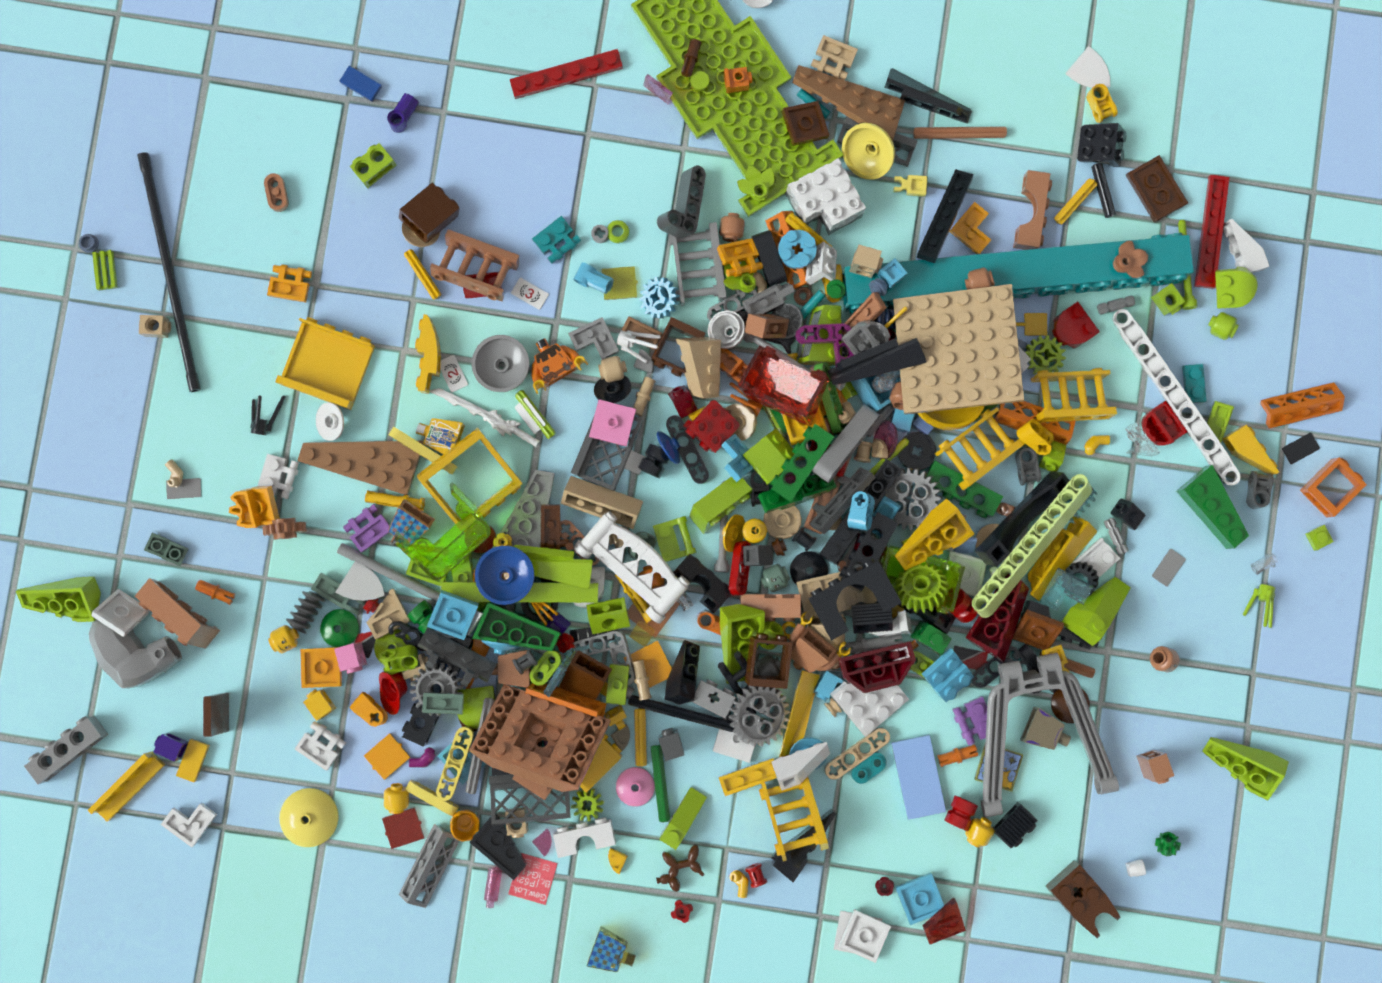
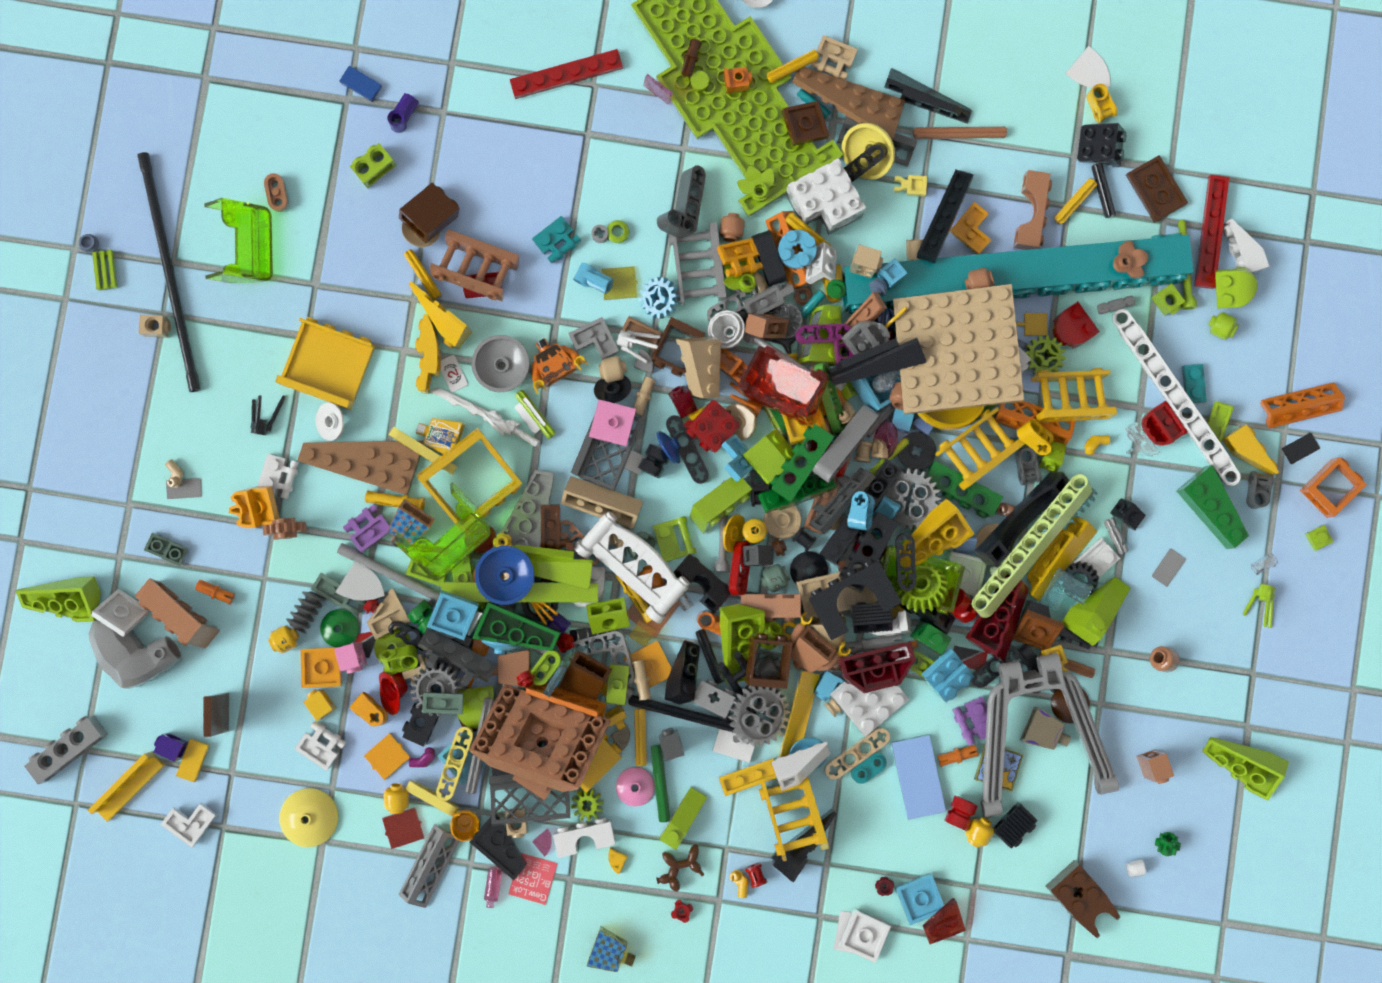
light orange plate [267,264,312,303] -> none
white sticker [511,278,549,310] -> none
dark grey bush [512,650,538,675] -> none
none -> clear neon green windscreen [204,198,273,283]
none -> yellow wedge [409,282,472,349]
none -> red plate [516,670,535,688]
none -> black axle [695,629,724,684]
none -> yellow axle [766,49,819,83]
none -> black beam [843,142,888,182]
none -> black beam [895,533,916,591]
none -> tan piece [906,239,923,260]

